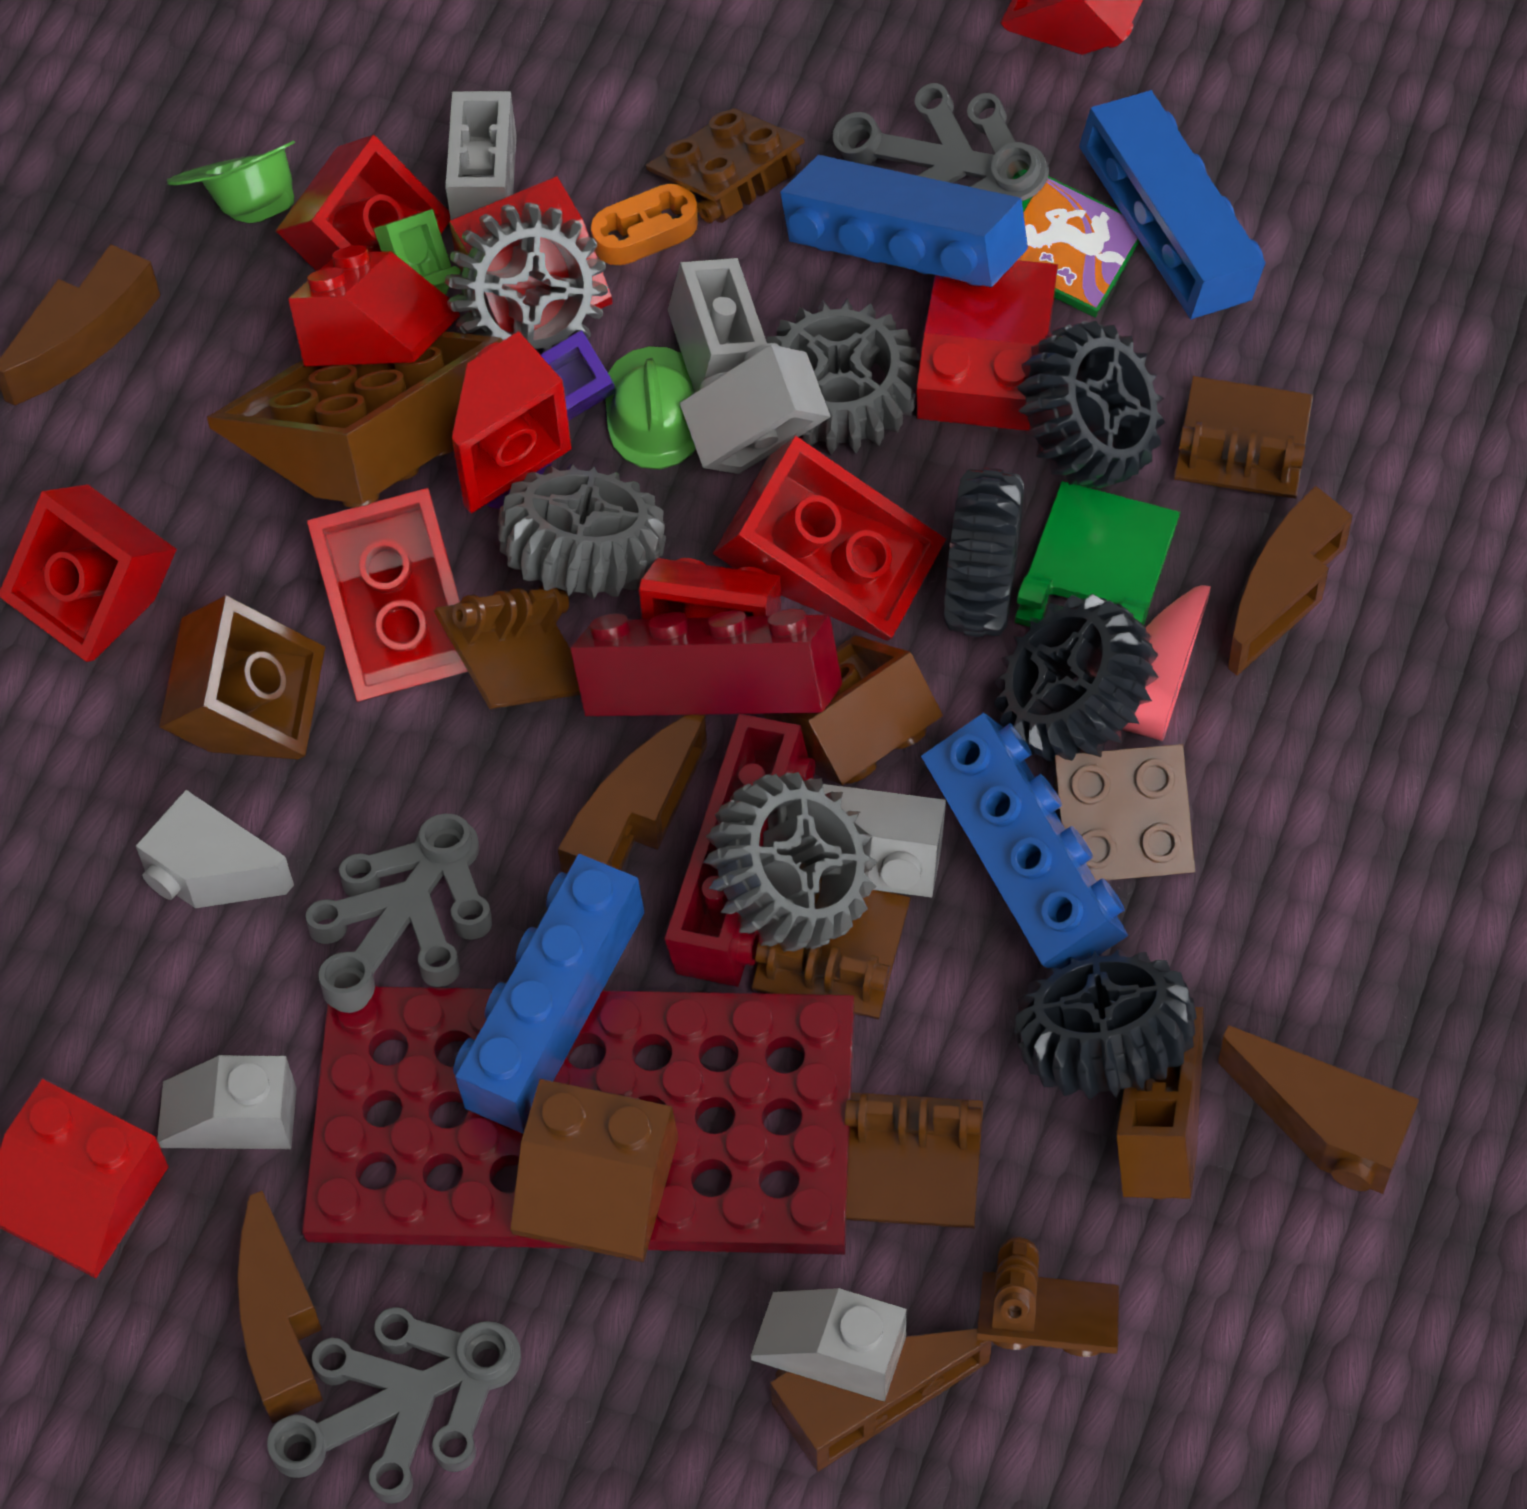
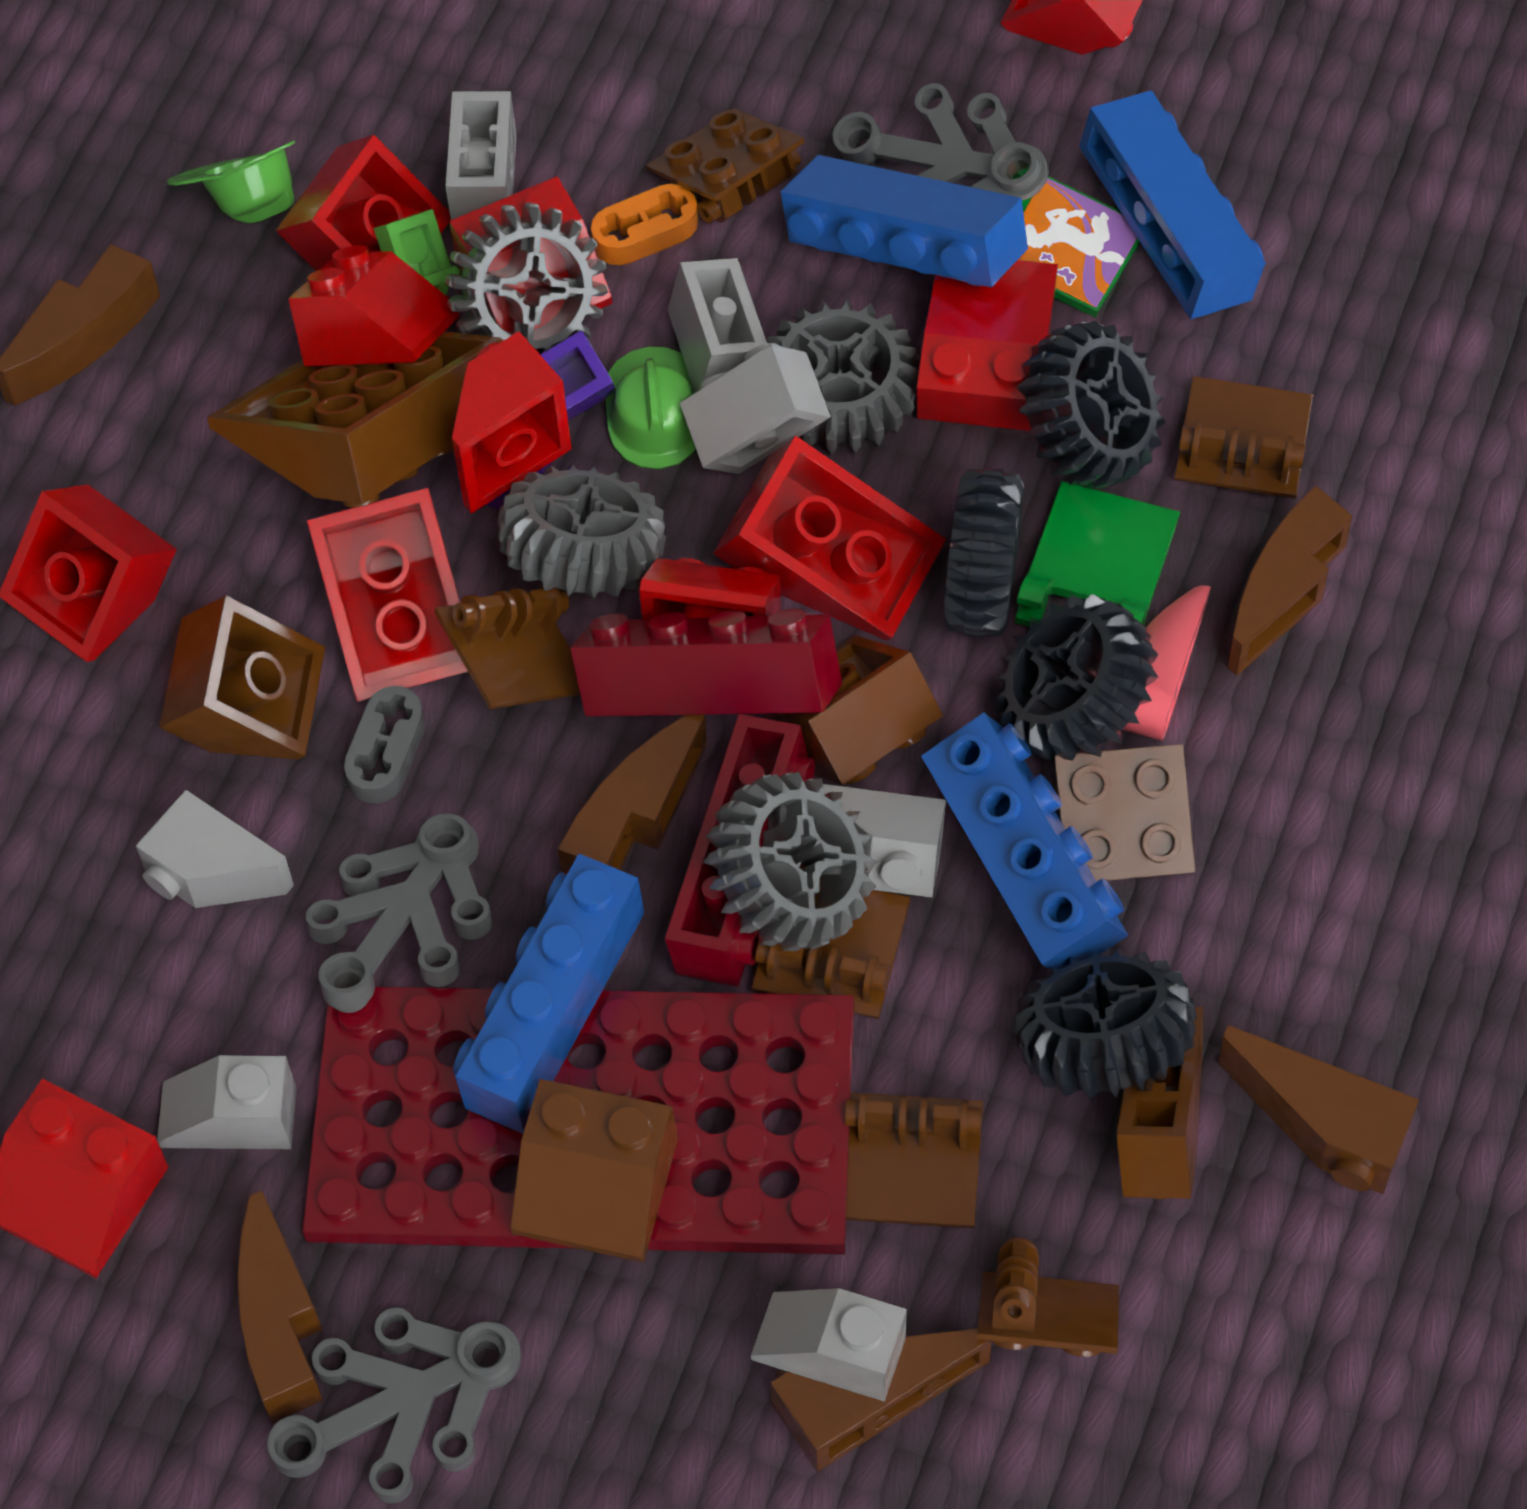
none -> dark grey beam [344,686,426,804]

